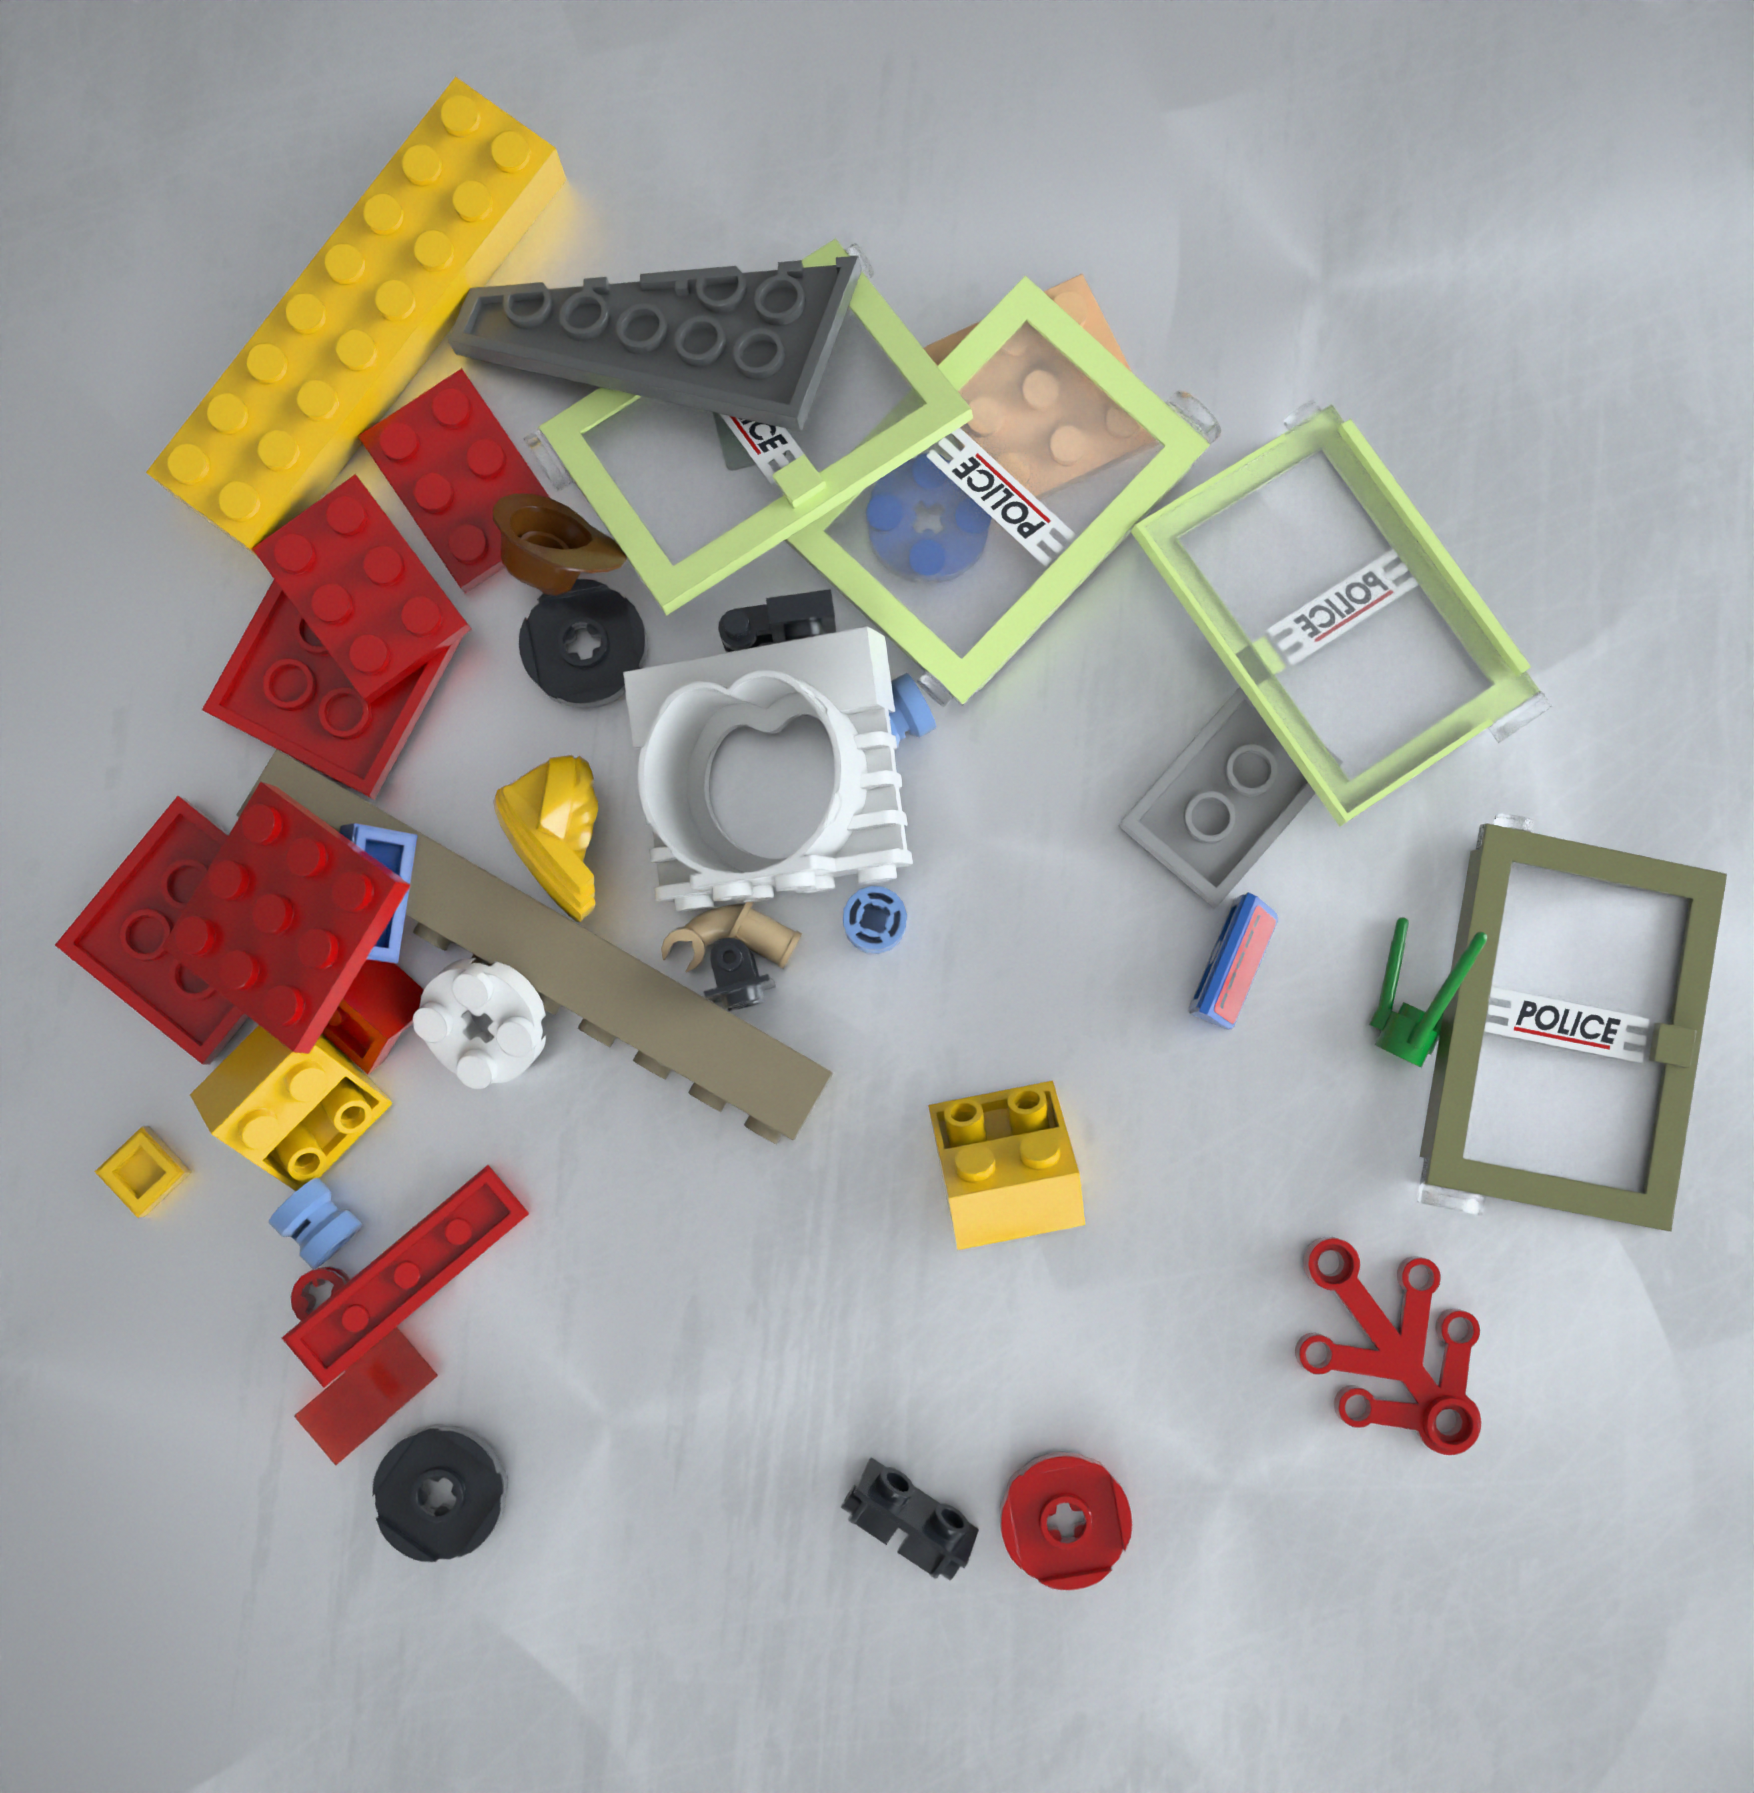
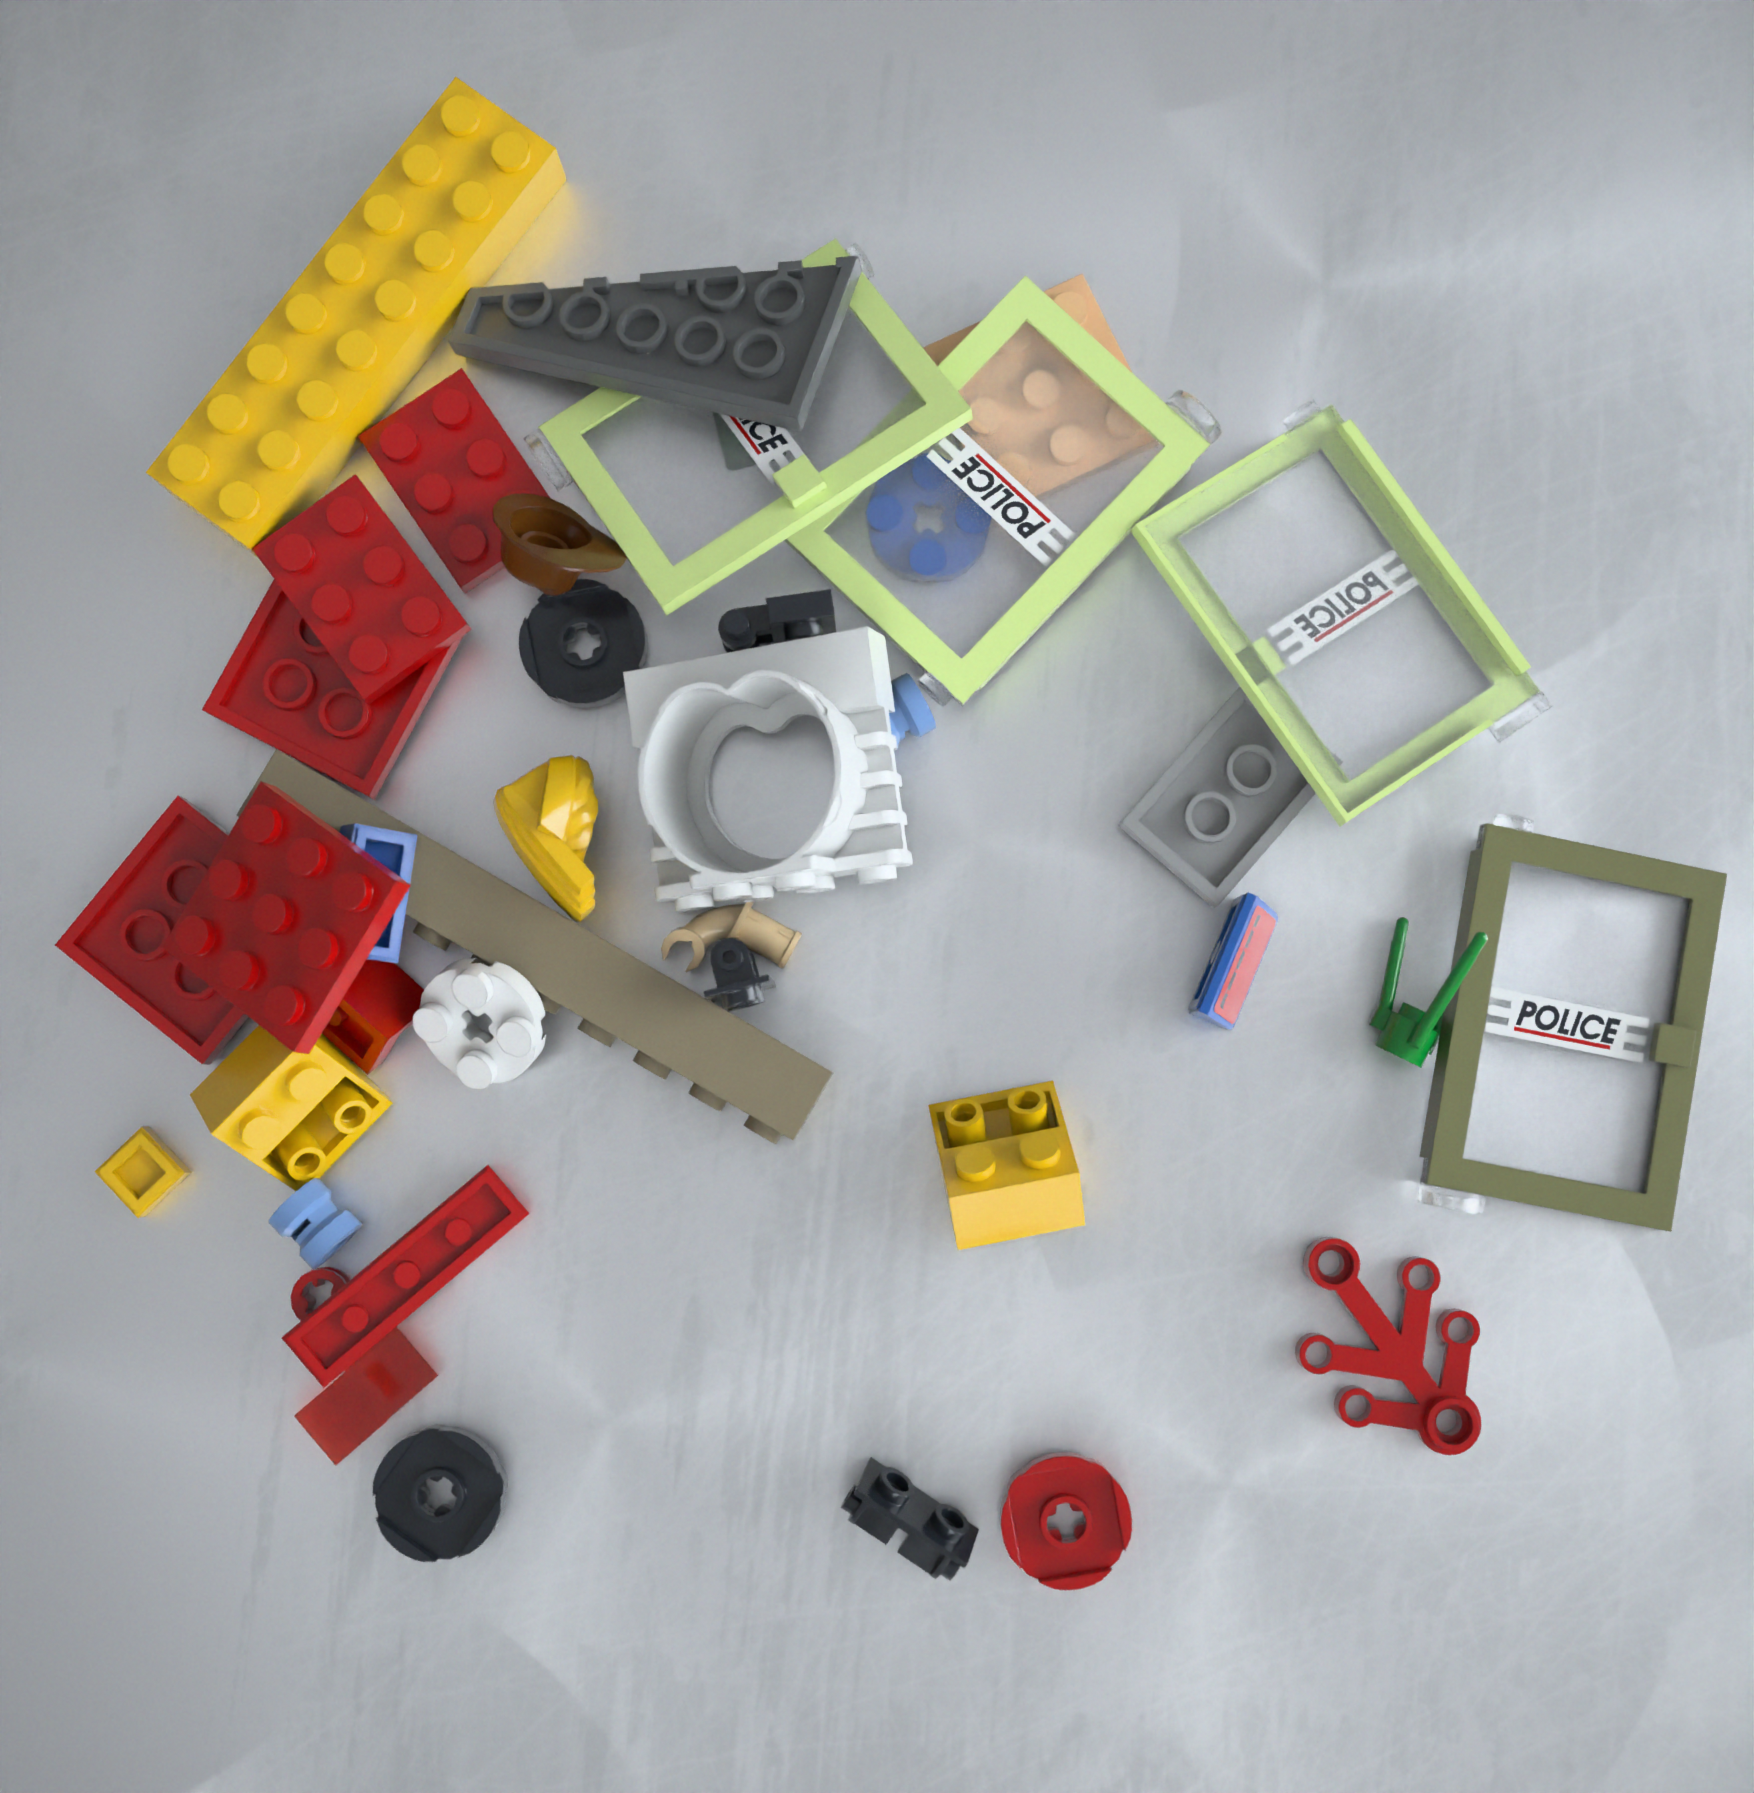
medium blue wheel [843,886,907,954] -> none

